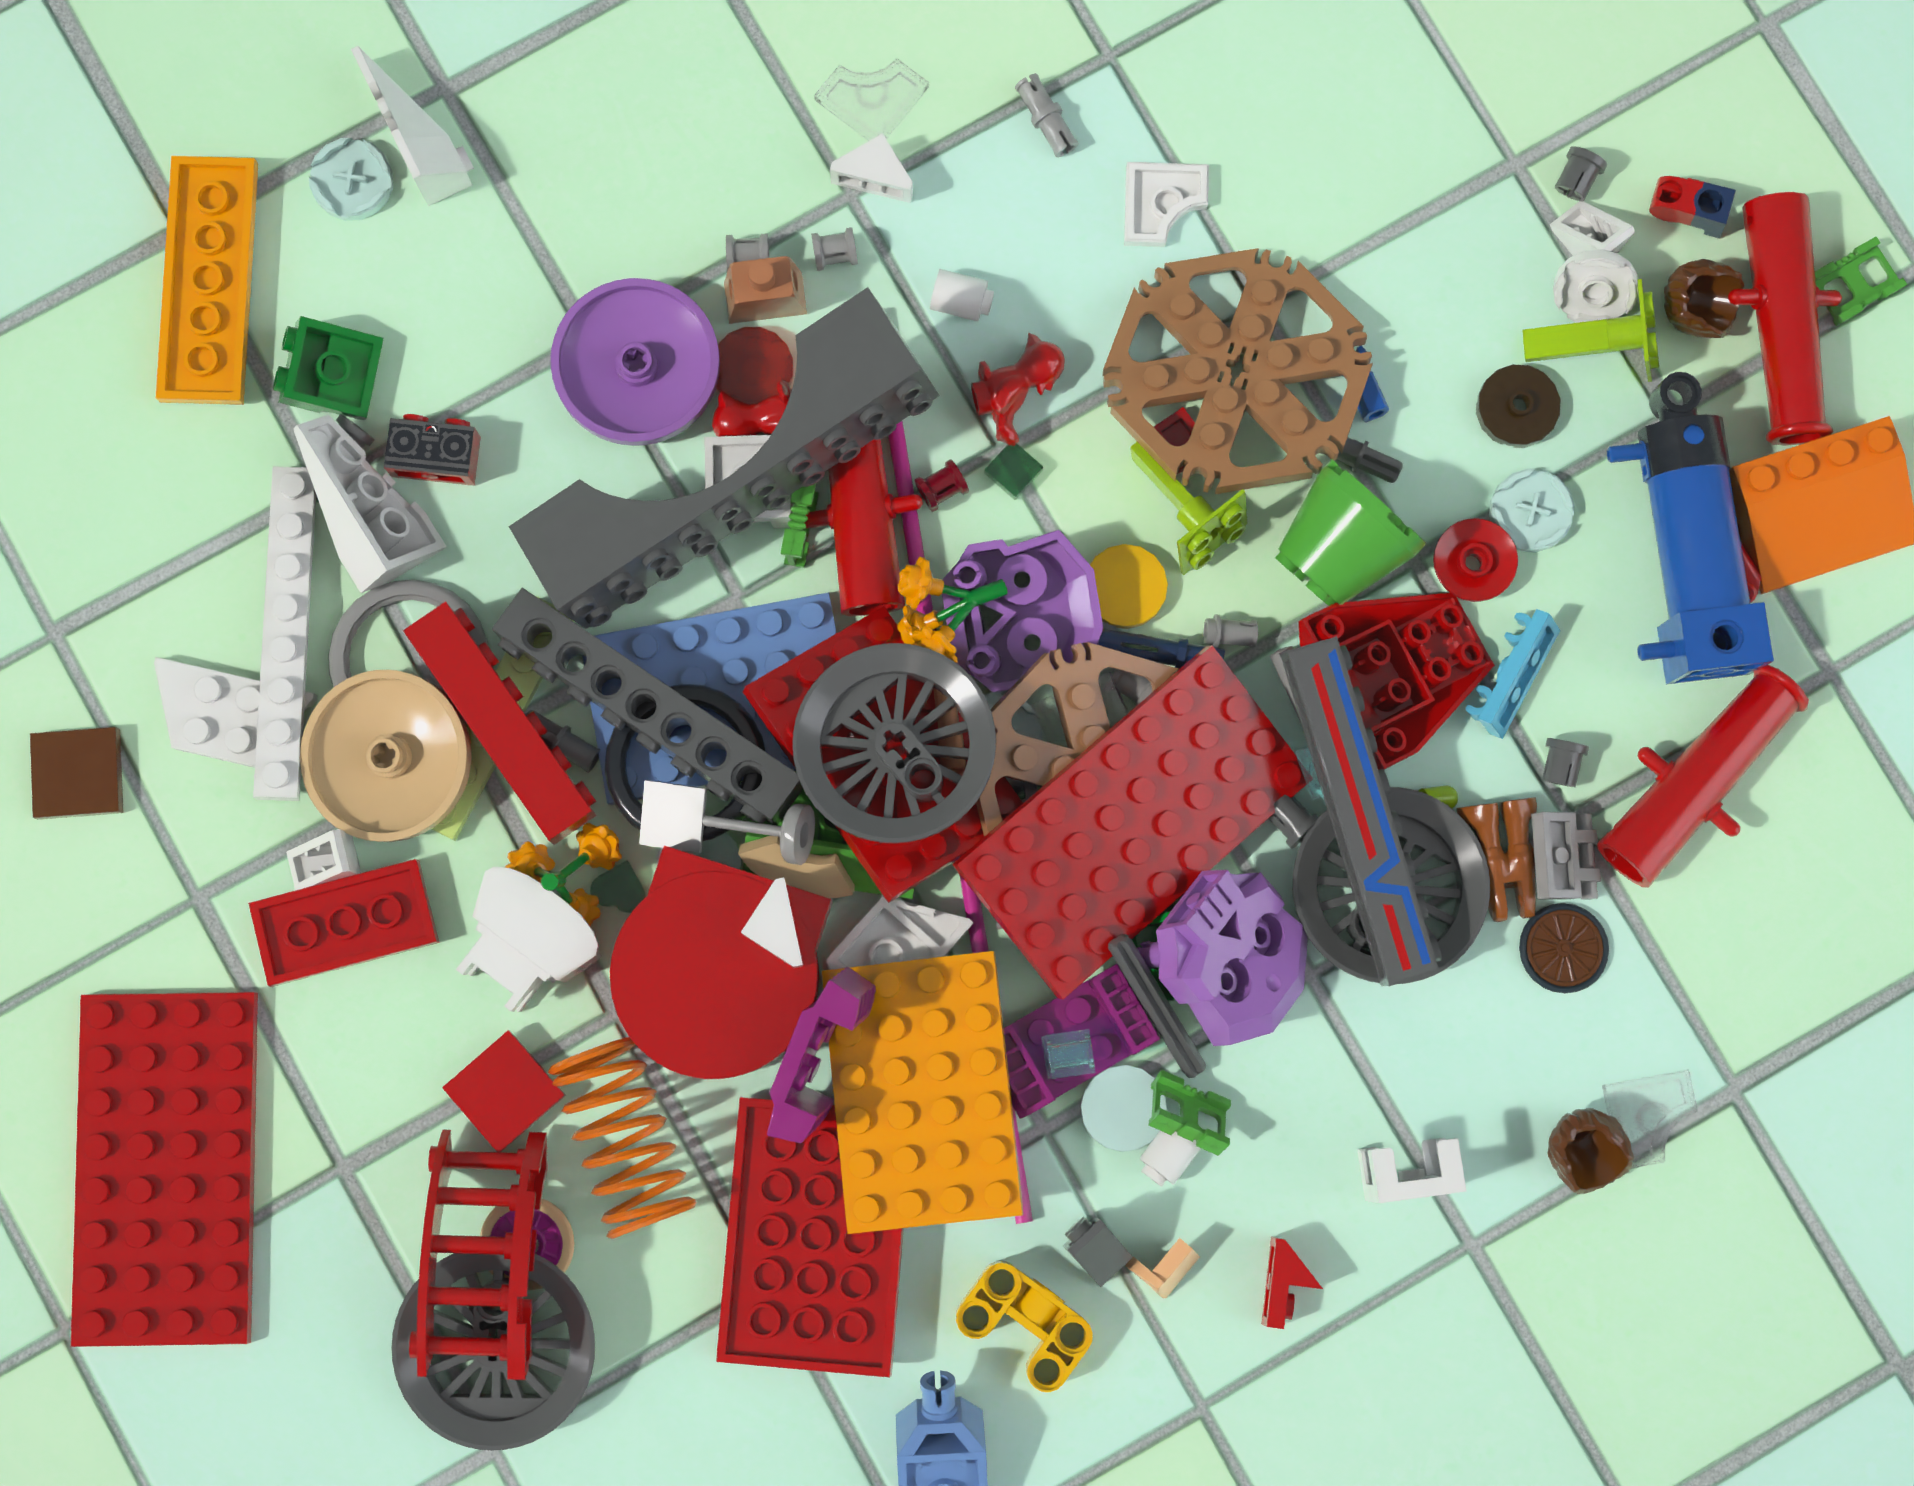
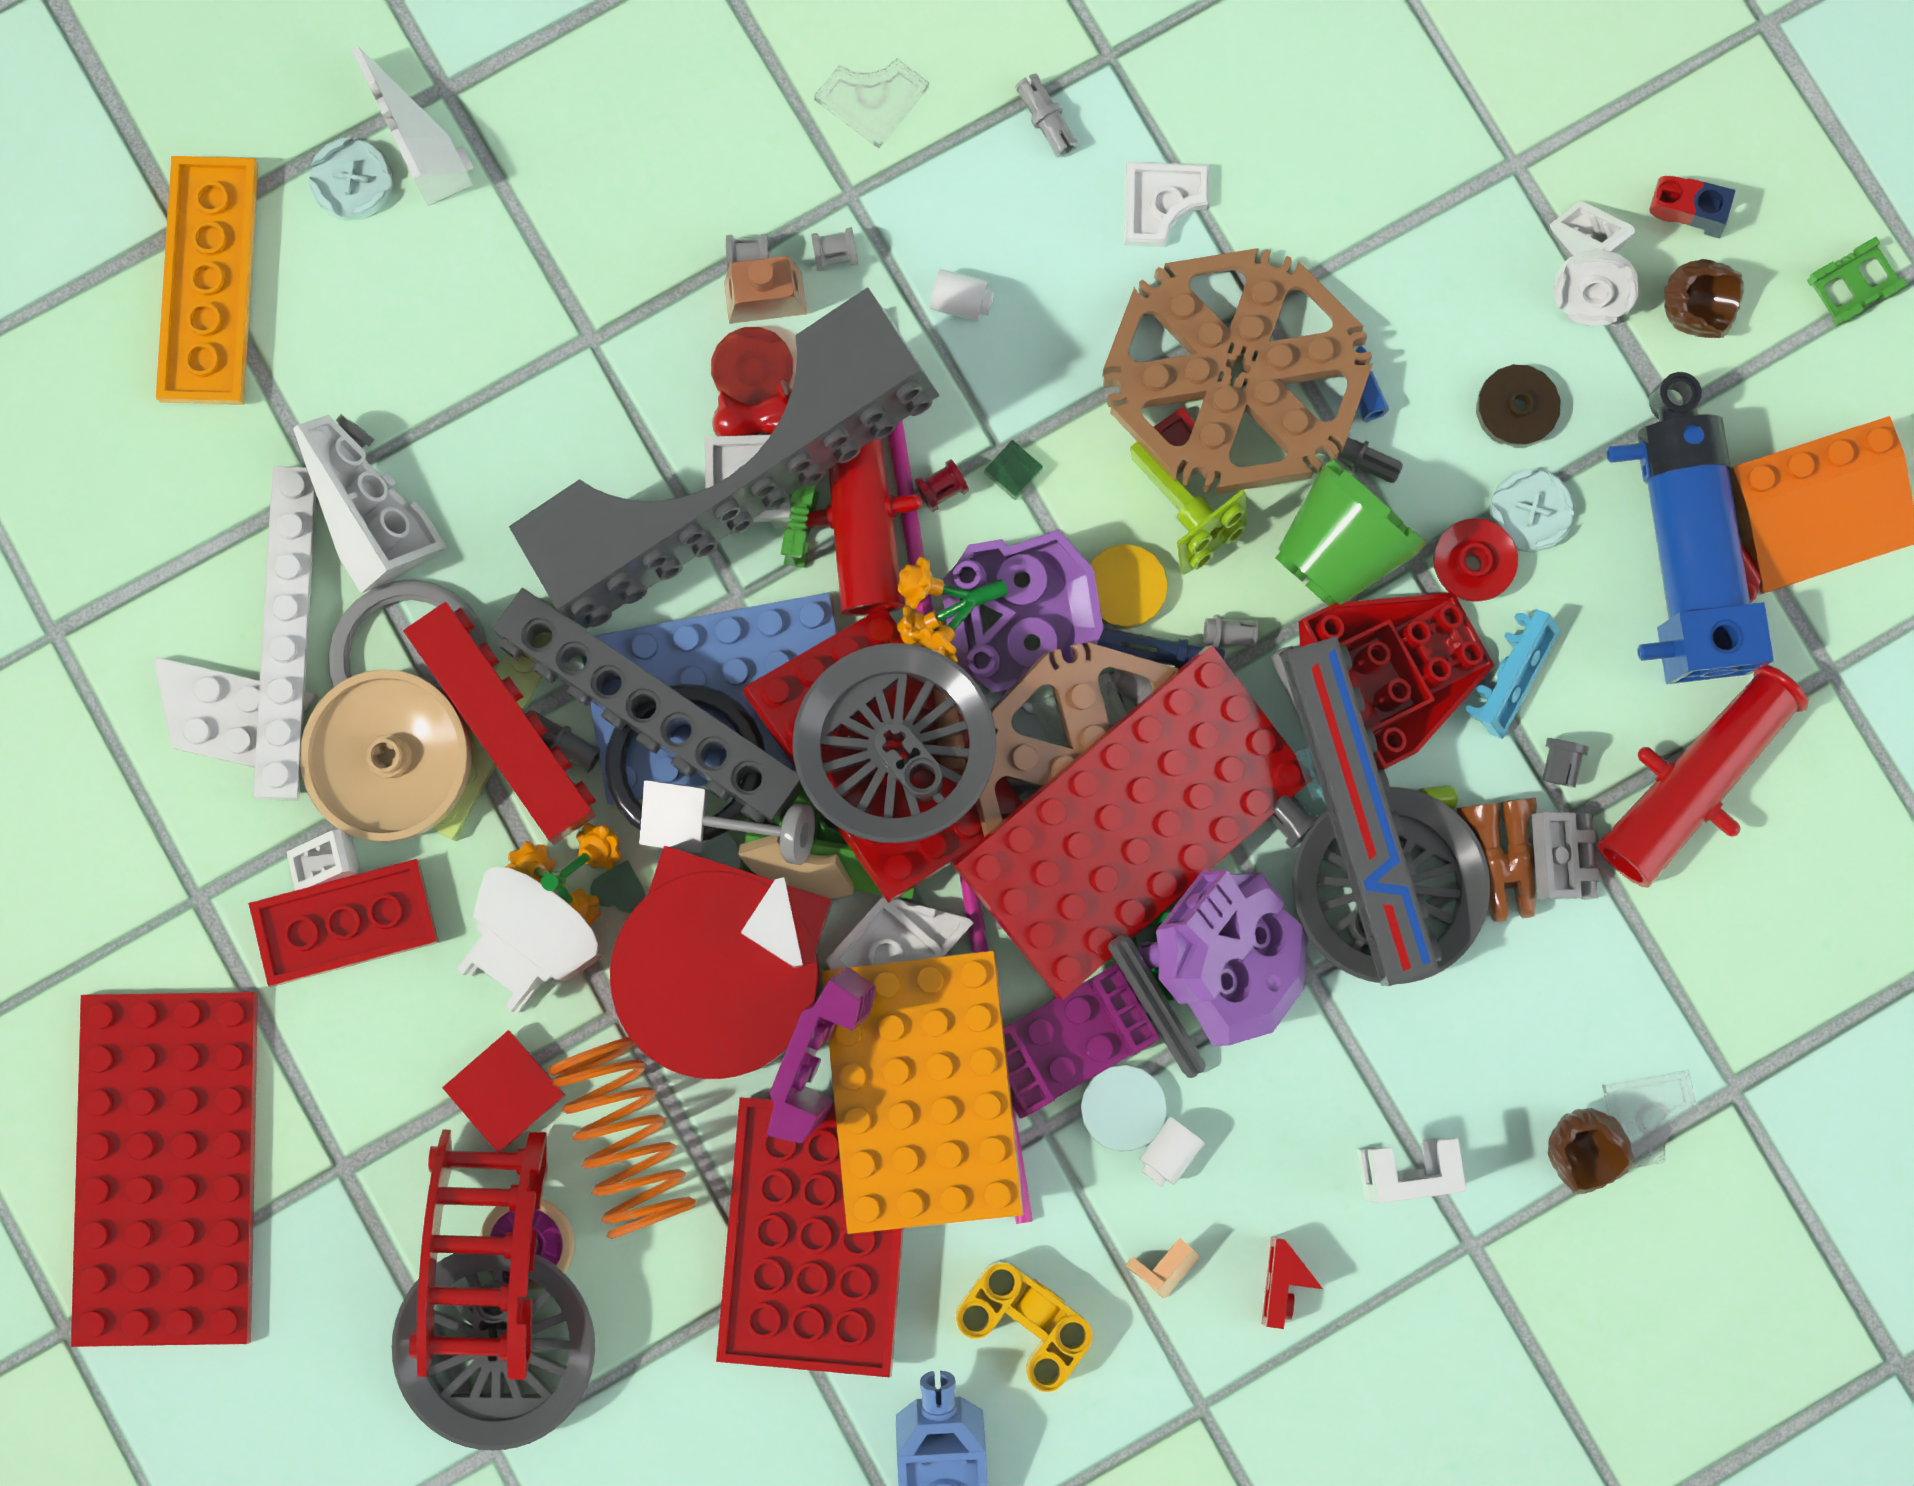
reddish brown tile [30,727,123,820] -> none
green plate [273,316,384,421] -> none
brick [384,414,481,486] -> none
medium lavender dish [551,278,720,446] -> none
white slope [830,133,913,203] -> none
red animal [971,333,1065,446] -> none
clear light blue brick [1041,1029,1096,1080] -> none
dark grey slope [1063,1216,1133,1287] -> none
bright green piece [1148,1070,1231,1156] -> none
reddish brown wheel [1519,903,1609,994] -> none
lime piece [1522,279,1659,382] -> none
dark grey bush [1555,146,1608,202] -> none
red piece [1728,192,1842,446] -> none

